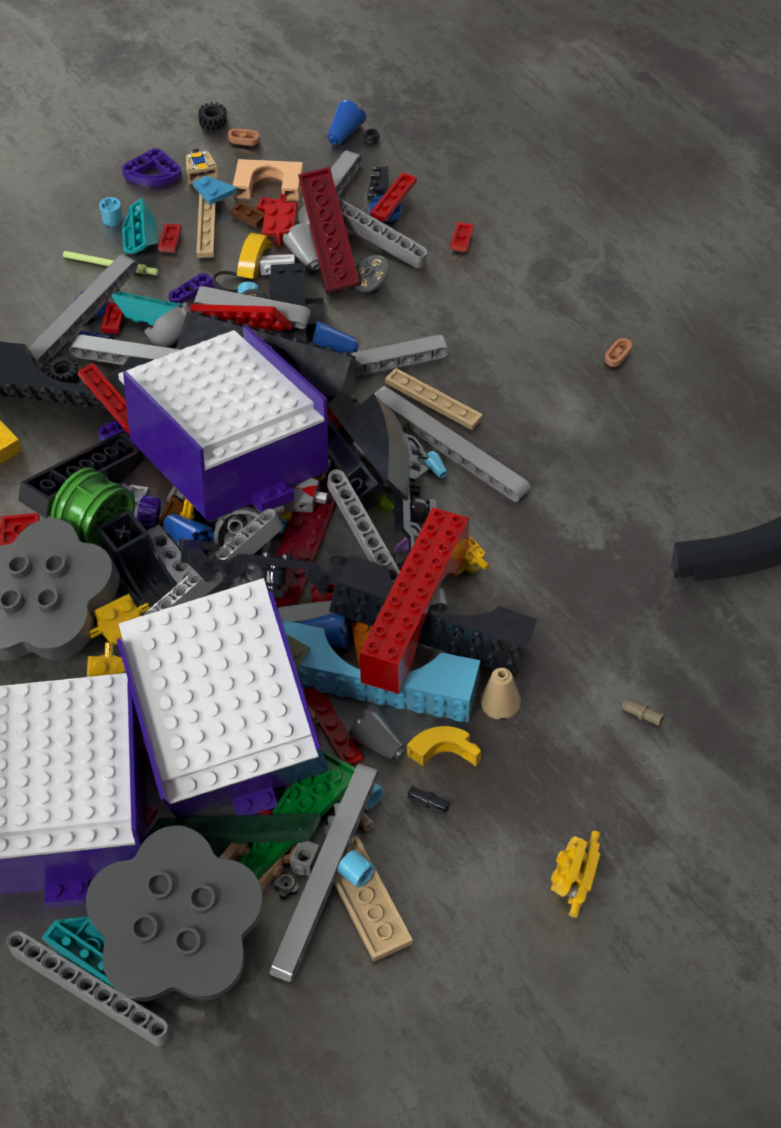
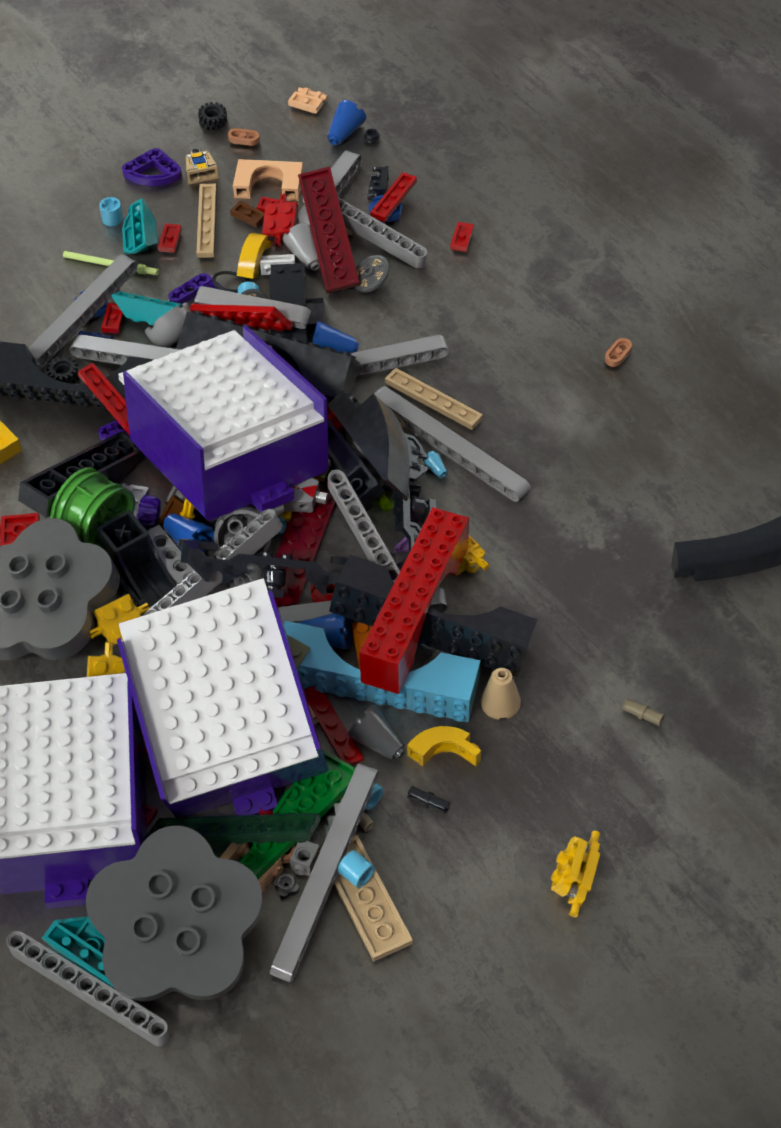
dark azure wing [193,176,237,205] -> none
none -> light nougat plate [288,87,328,114]

